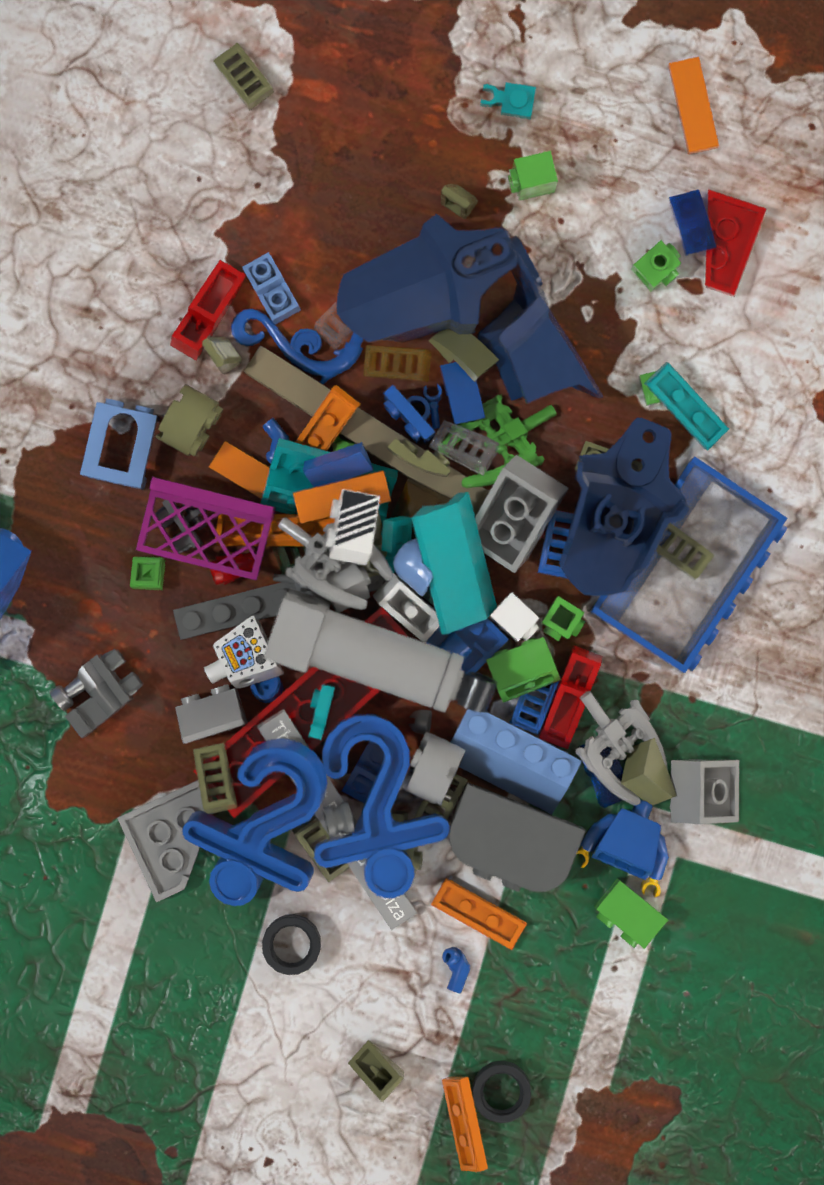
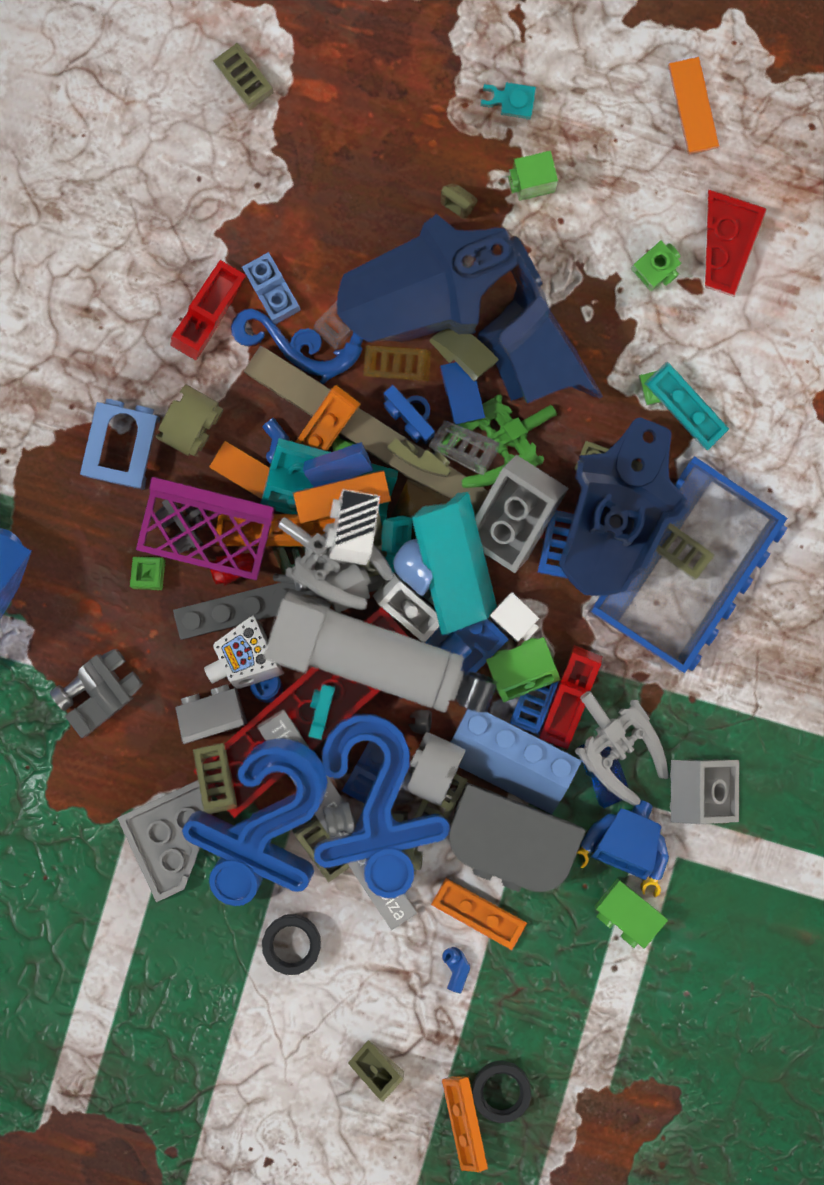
olive slope [202,337,242,375] -> none
blue hand [423,384,442,429] -> none
bright green brick [540,596,585,641] -> none
olive slope [621,738,677,806] -> none
clear blue slope [669,189,717,256] -> none

